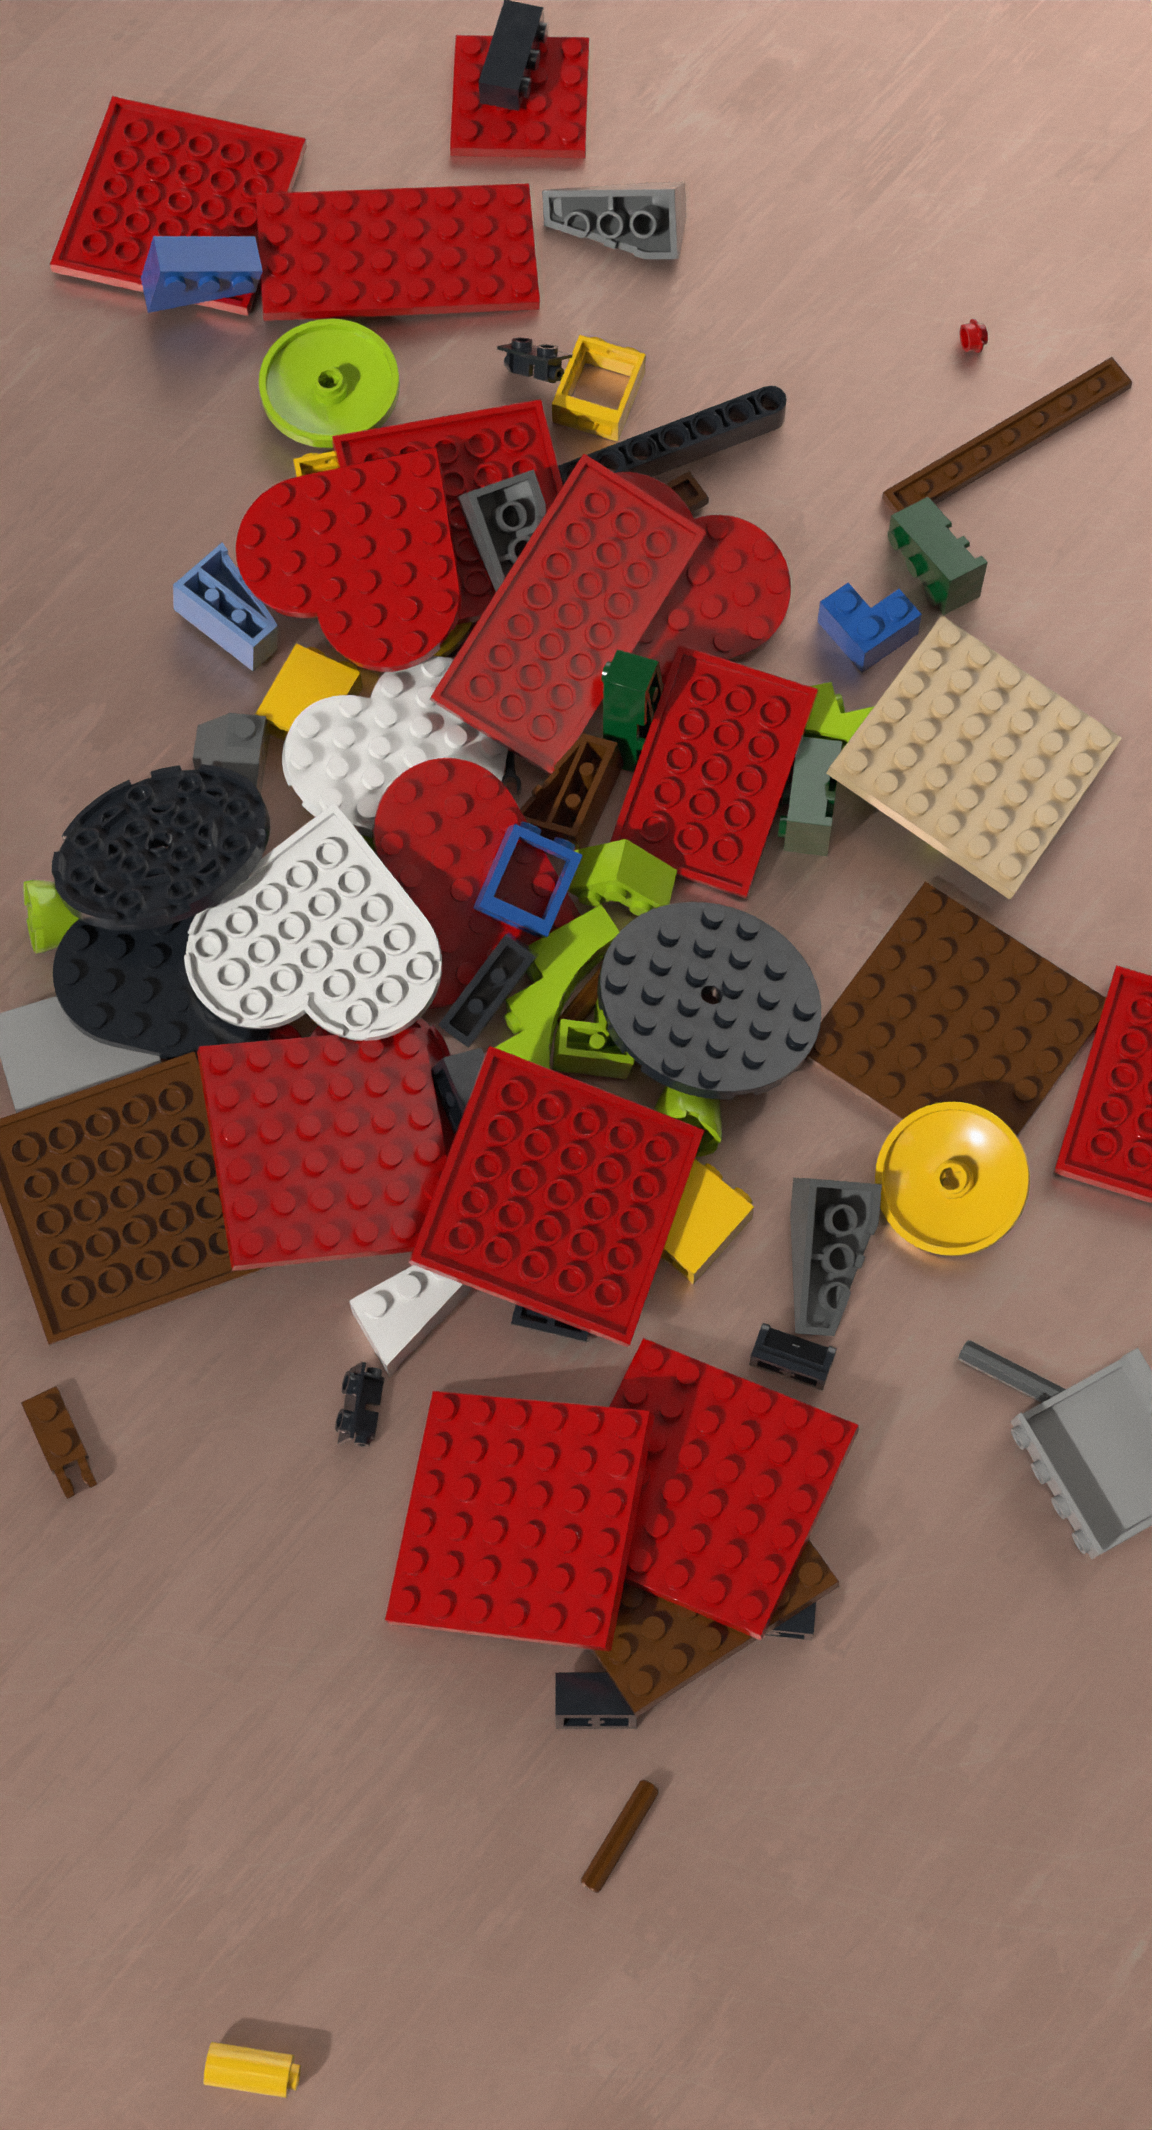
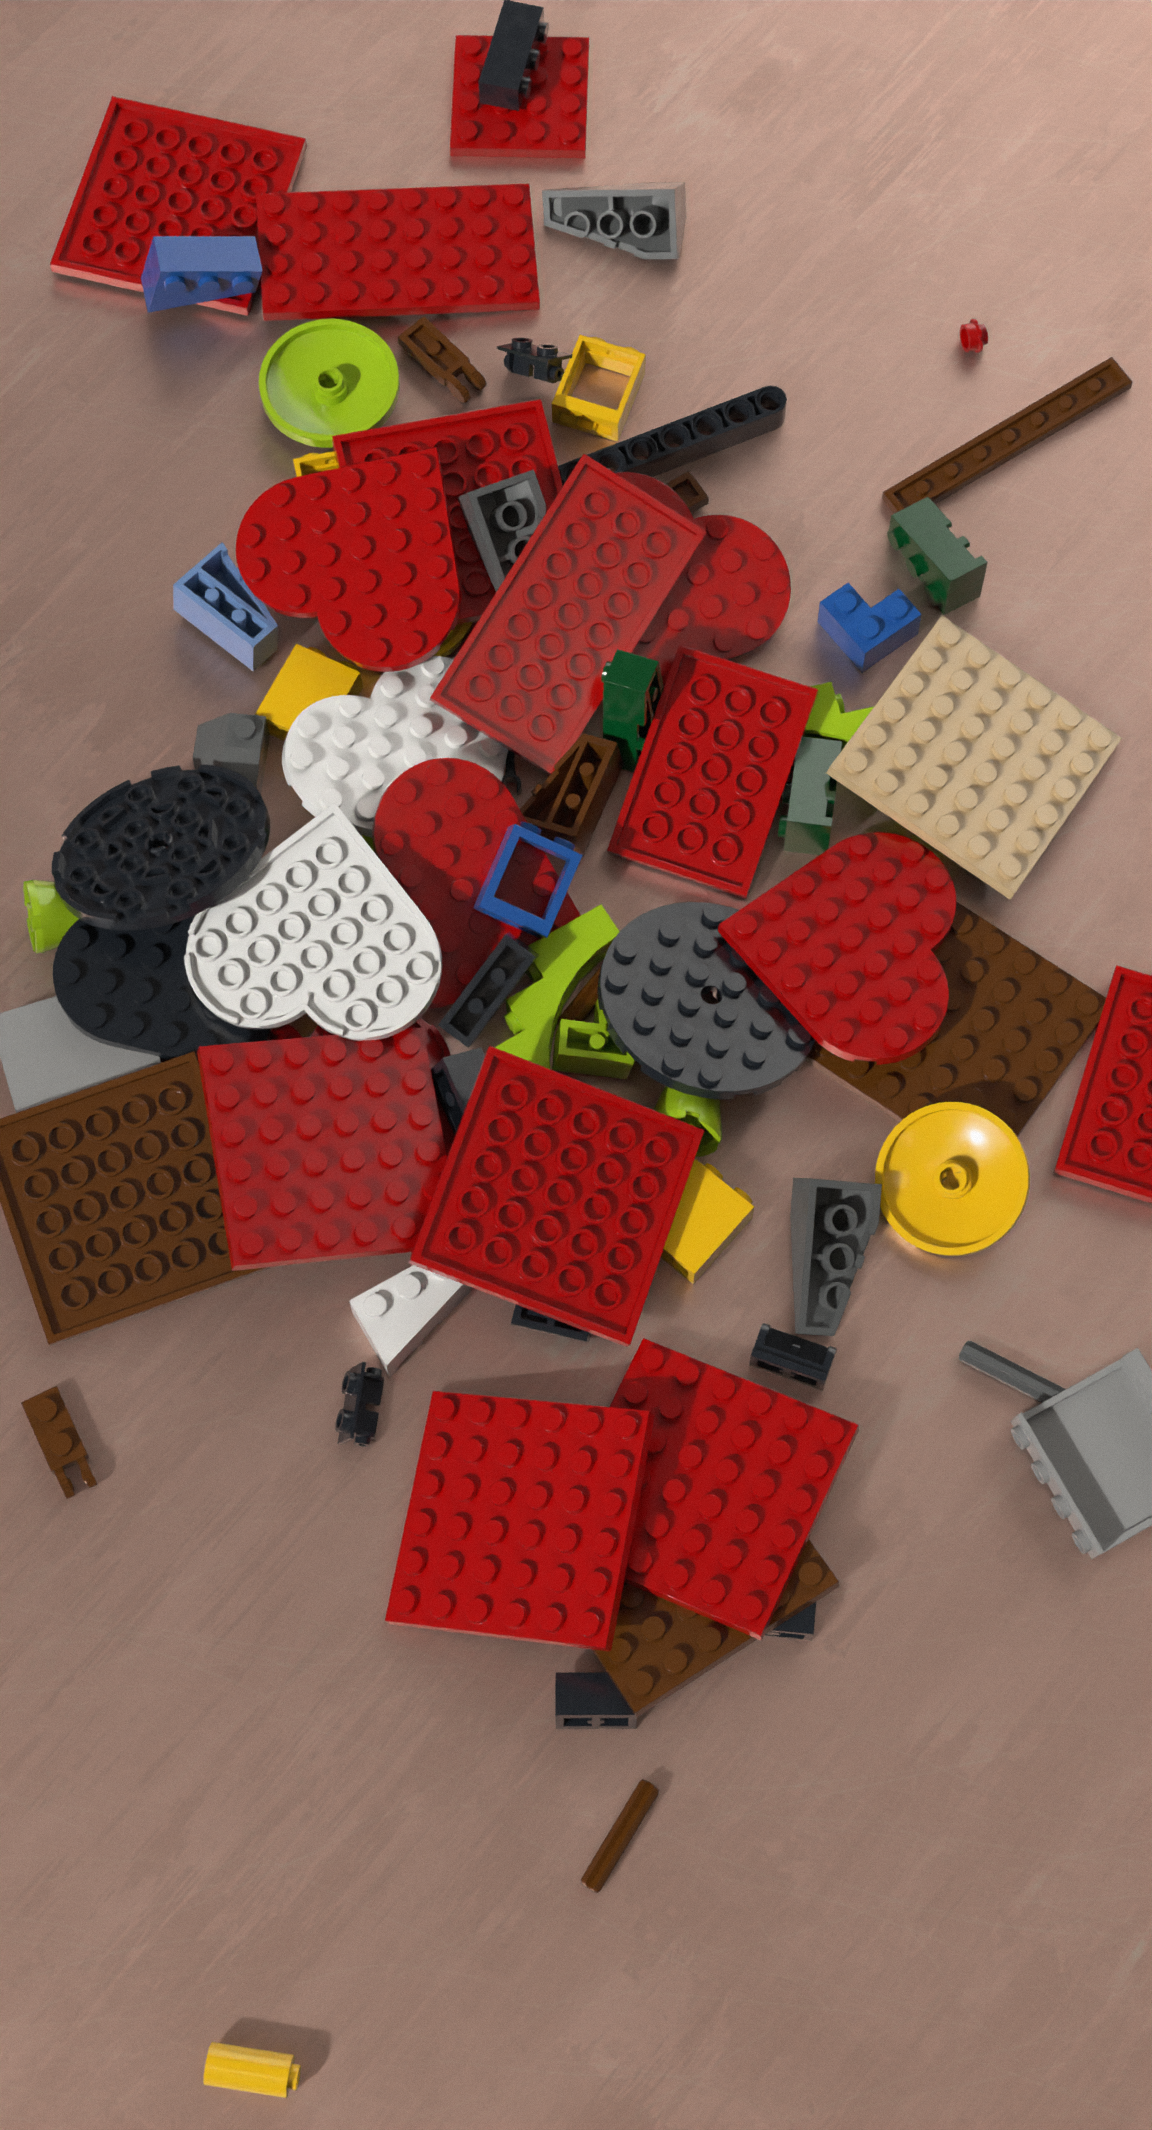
lime brick [568,839,677,916] -> none
none -> reddish brown hinge [398,316,487,404]
none -> red plate [718,832,956,1065]

